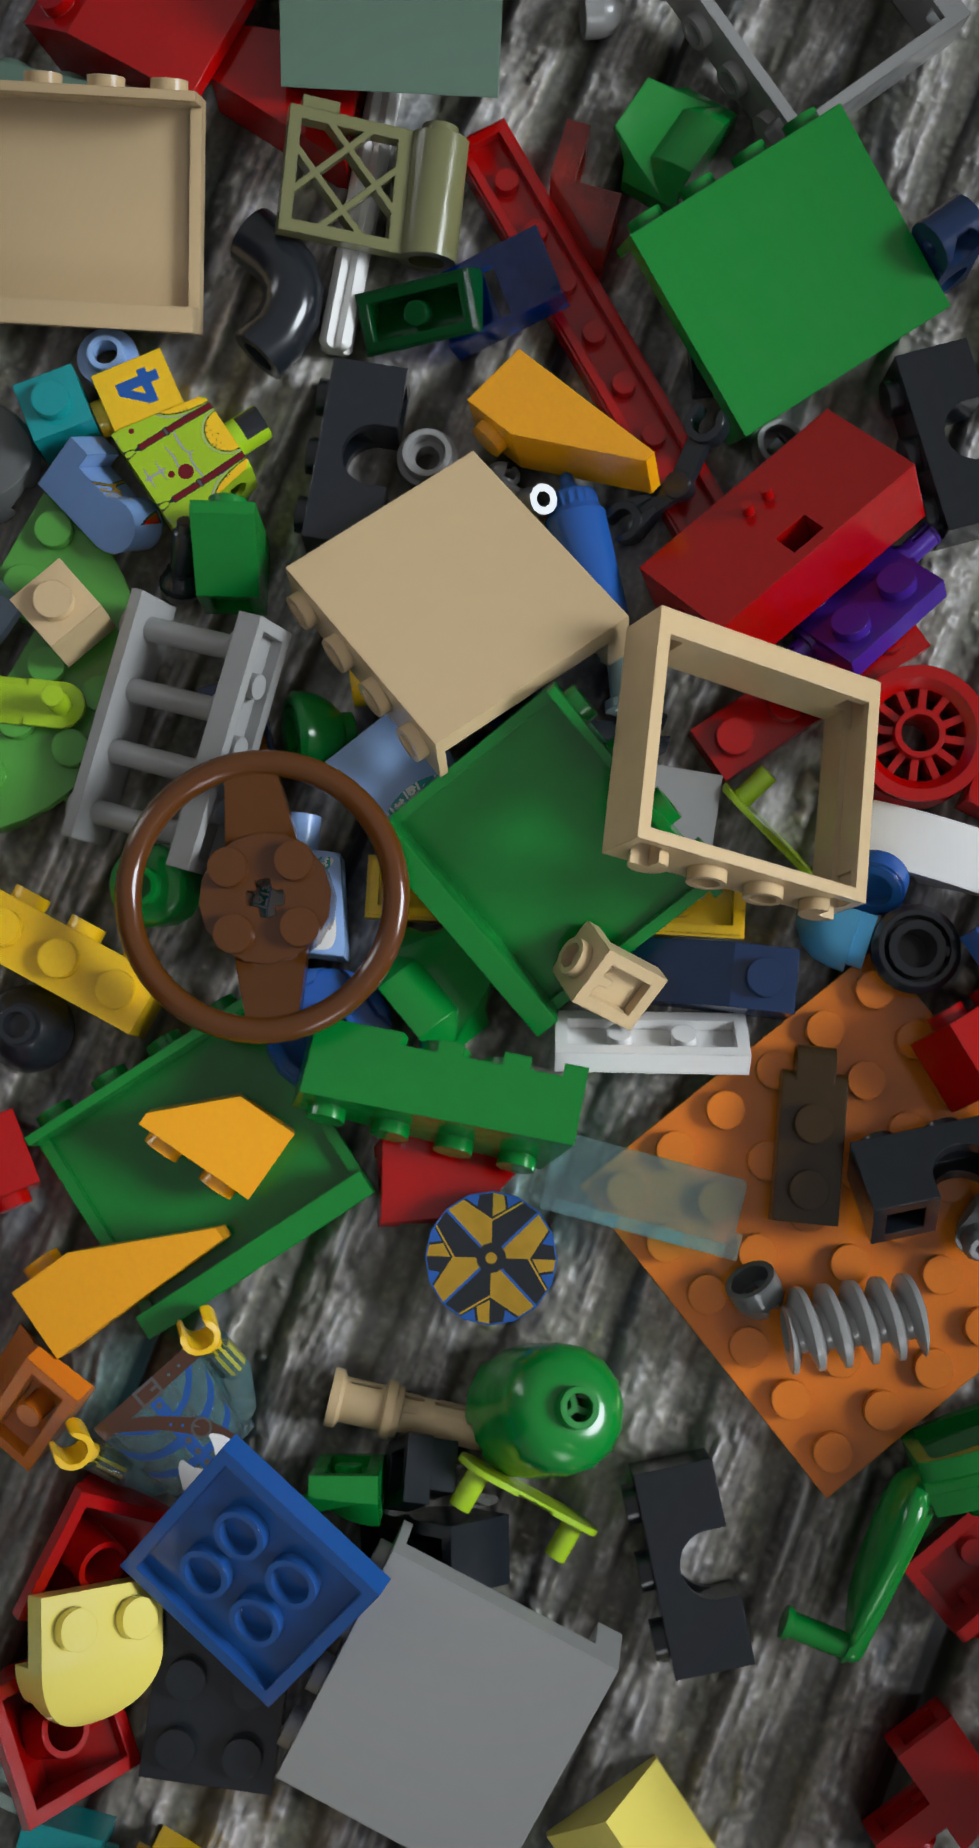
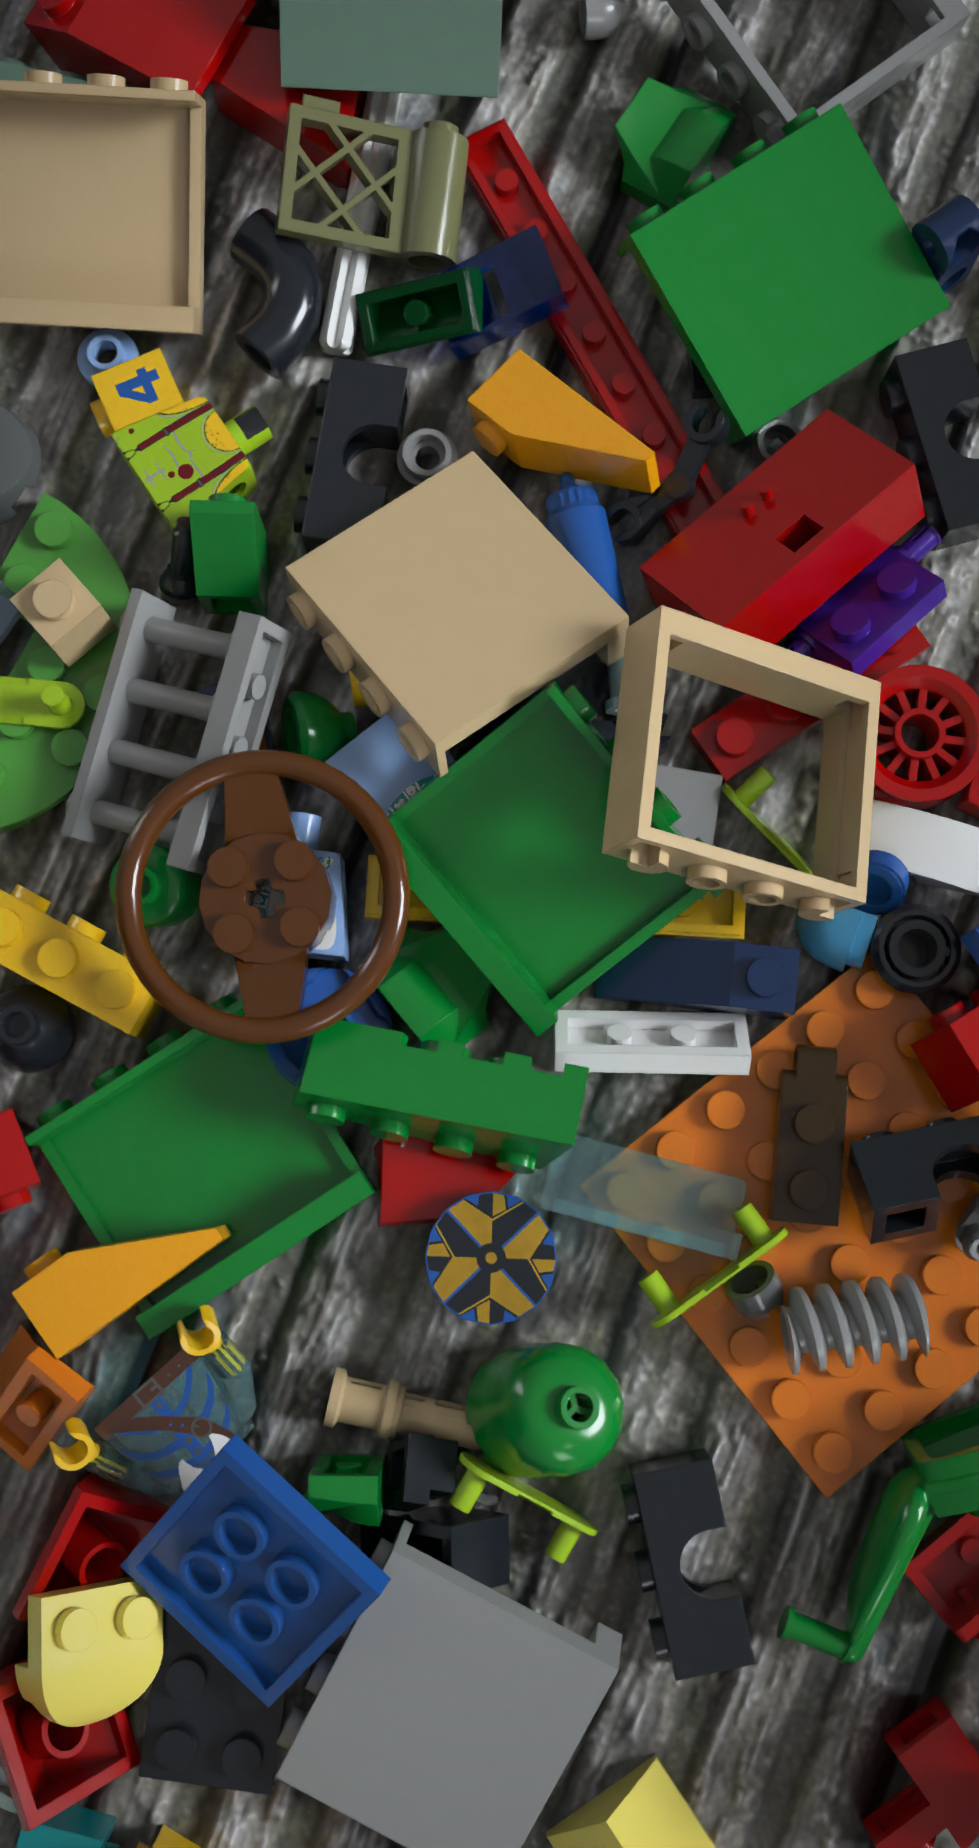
teal brick [12,363,104,466] -> none
medium blue leg [38,436,163,554] -> none
light orange slope [139,1092,295,1200] -> none
dark grey arm [489,461,557,517] -> none
clear red slope [549,119,622,279] -> none
tan bracket [552,921,668,1031] -> none
none -> lime piece [638,1202,789,1329]

